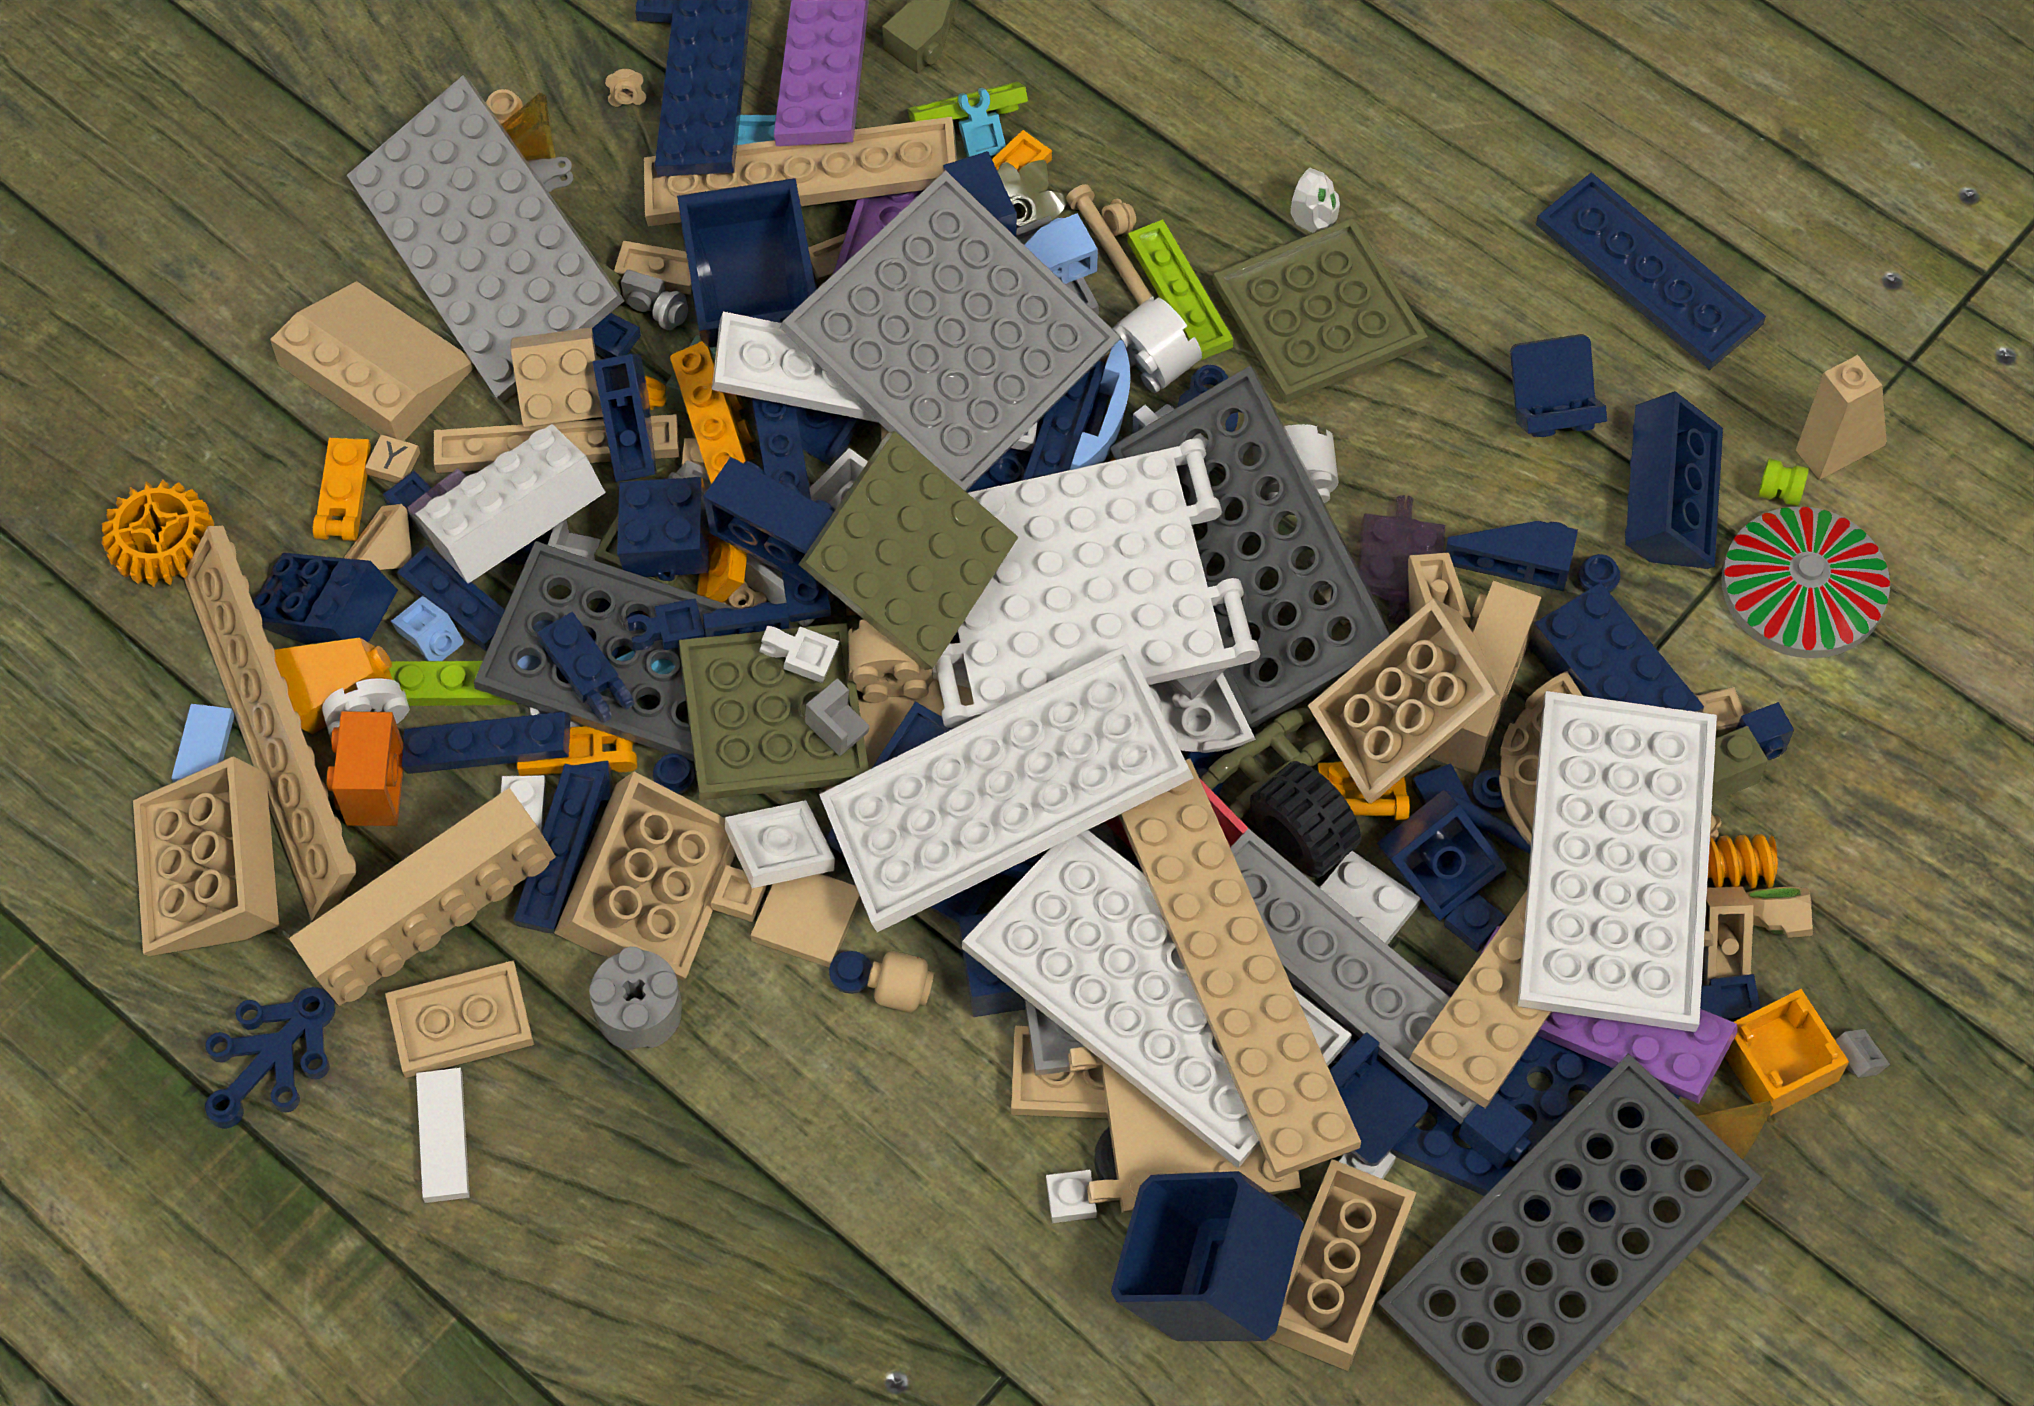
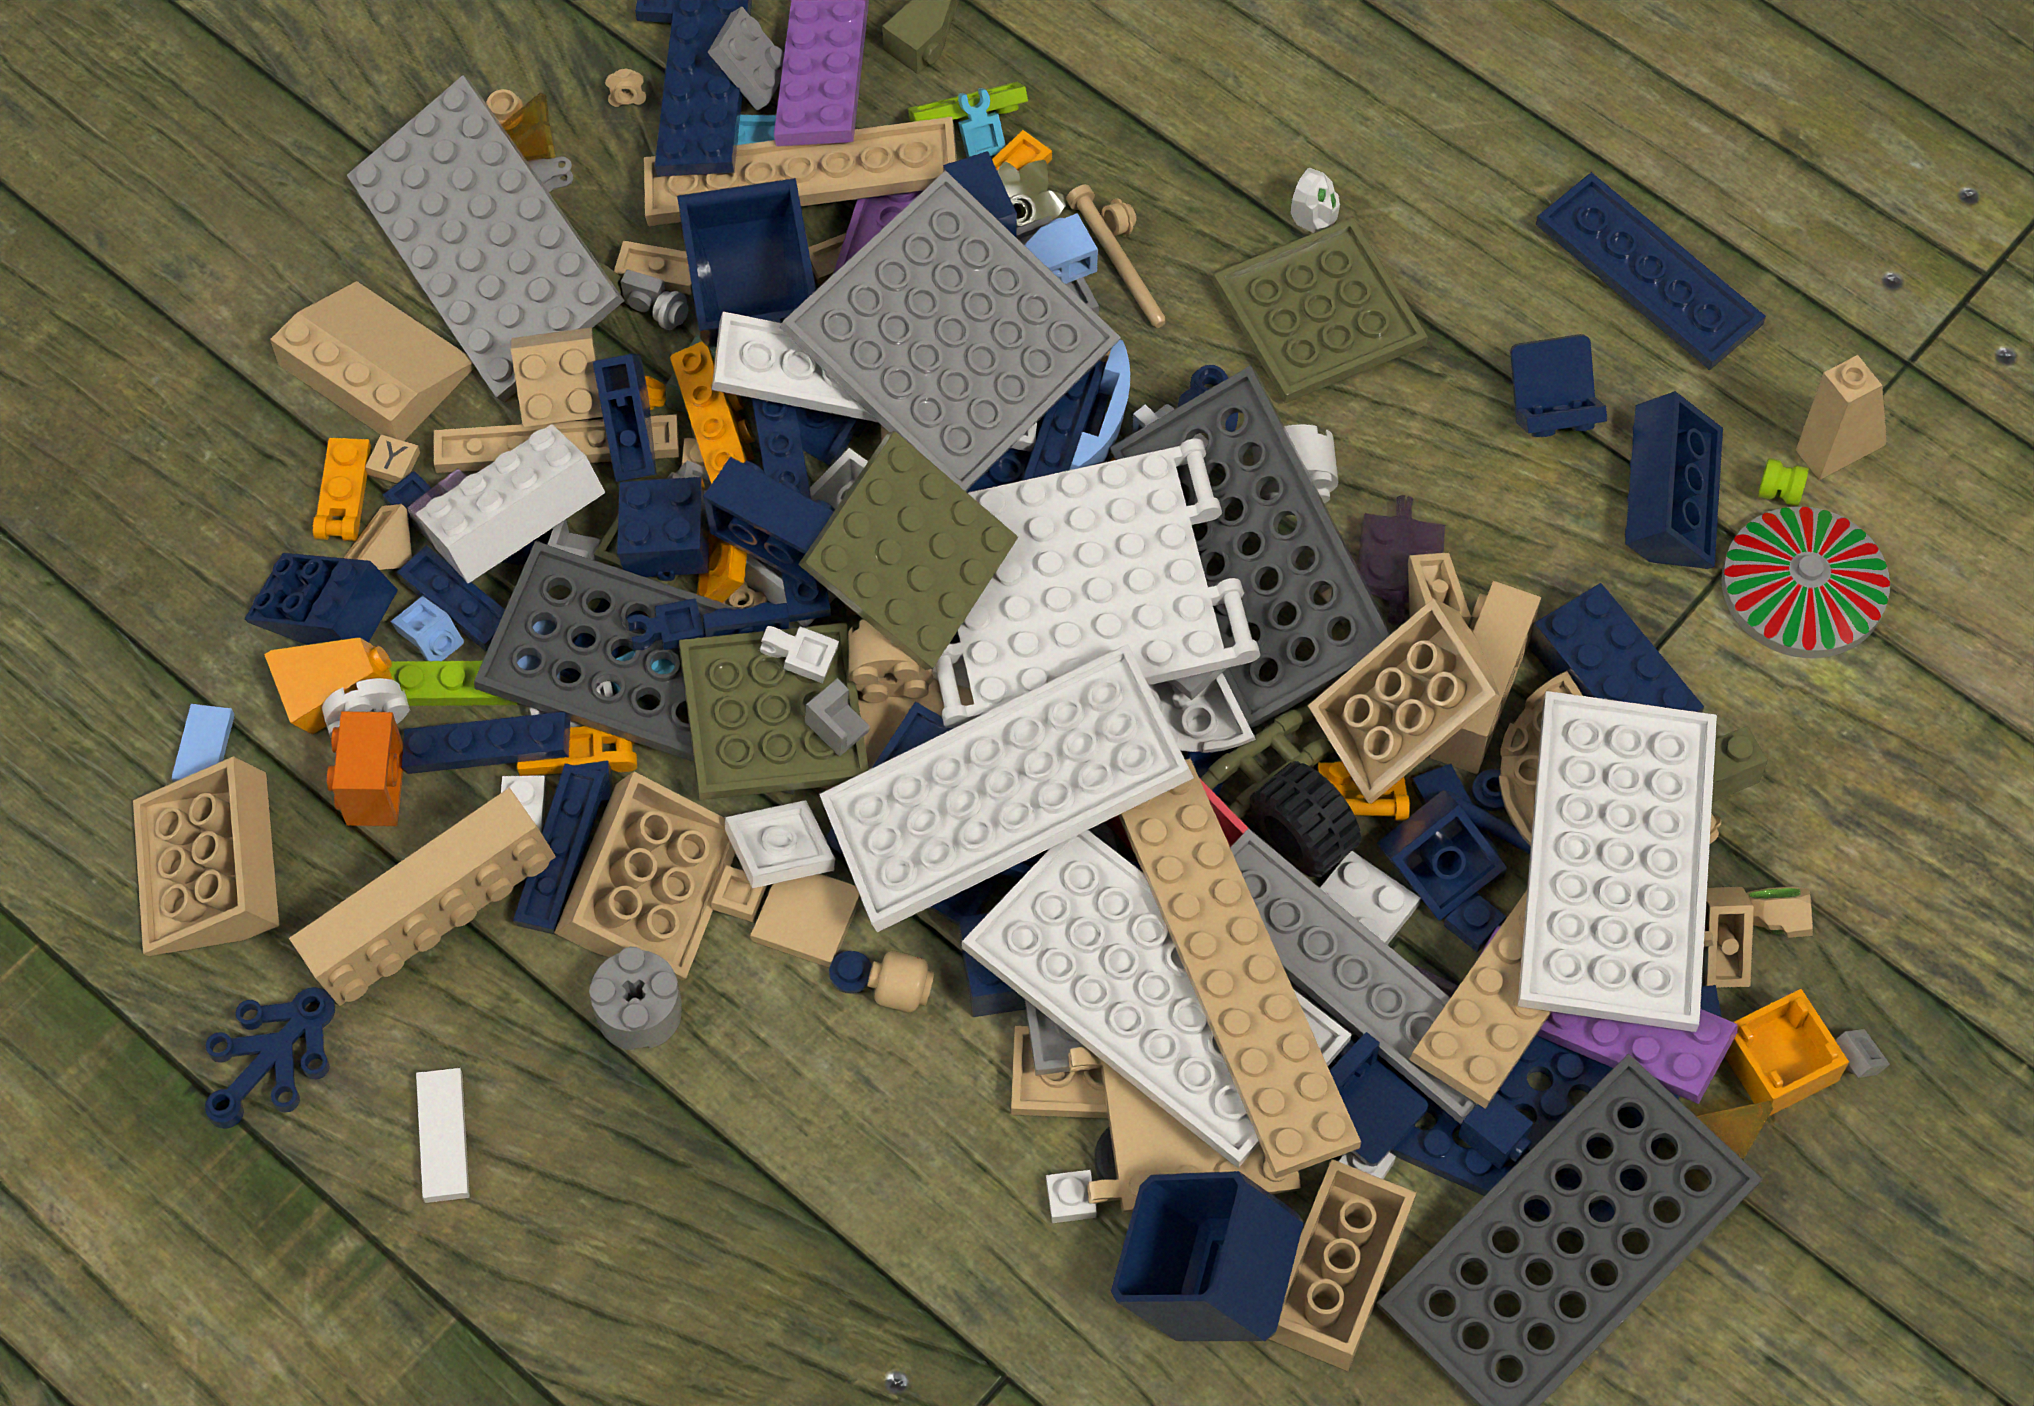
light orange gear [102,479,215,587] -> none
tan plate [184,525,356,921] -> none
tan plate [385,960,534,1078] -> none
dark blue hinge [537,611,635,723] -> none
dark blue plate [592,313,641,358] -> none
dark blue plate [653,753,696,794] -> none
white brick [1112,296,1202,393] -> none
lime plate [1127,219,1234,361] -> none
dark blue slope [1445,521,1578,591] -> none
dark blue plate [1578,554,1620,593] -> none
tan tile [1696,687,1745,736] -> none
light orange piece [1708,834,1778,889] -> none
dark blue plate [1709,974,1761,1022] -> none
dark blue plate [1736,702,1794,760] -> none
none -> light grey plate [708,6,784,110]

